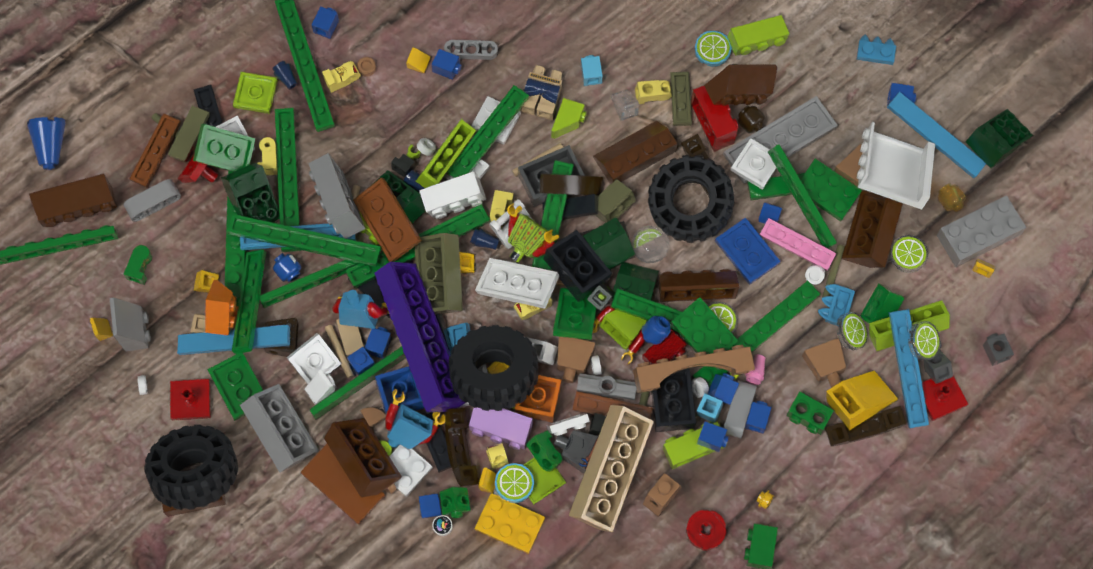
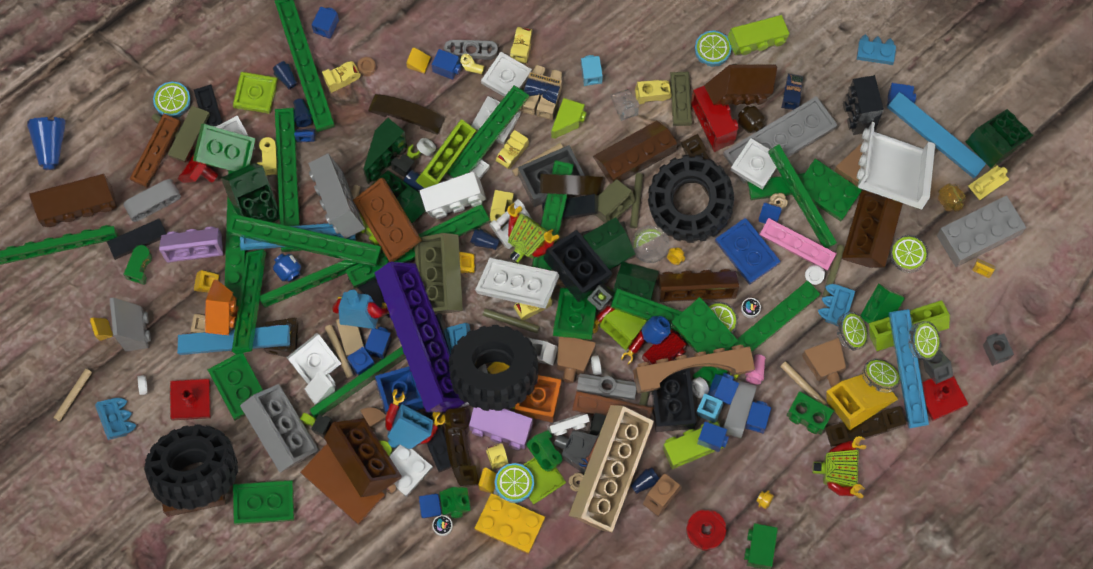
none -> tan bar [53,368,92,422]
none -> dark azure plate [95,398,136,440]
none -> black tile [107,218,167,260]
none -> tile [153,81,191,118]
none -> lavender slope [159,227,223,263]
none -> green plate [233,480,294,525]
none -> dark blue cone [293,99,312,127]
none -> blue slope [294,128,315,143]
none -> pearl dark grey piece [300,413,334,438]
none -> dark green slope [363,118,407,184]
none -> dark brown slope [368,94,444,135]
none -> light yellow arm [460,54,485,75]
none -> white plate [481,52,532,97]
none -> olive bar [483,309,540,333]
none -> light yellow leg [496,130,529,169]
none -> light yellow leg [510,27,532,64]
none -> tan plate [569,473,584,492]
none -> olive bar [630,173,643,229]
none -> dark blue cone [630,467,660,494]
none -> yellow plate [667,248,685,265]
none -> tile [741,298,761,318]
none -> tan plate [769,193,788,211]
none -> tan bar [780,361,827,405]
none -> dark blue leg [781,73,803,110]
none -> torso [812,436,866,499]
none -> black brick [843,75,884,135]
none -> tile [862,359,900,393]
none -> light yellow hinge [968,165,1009,200]

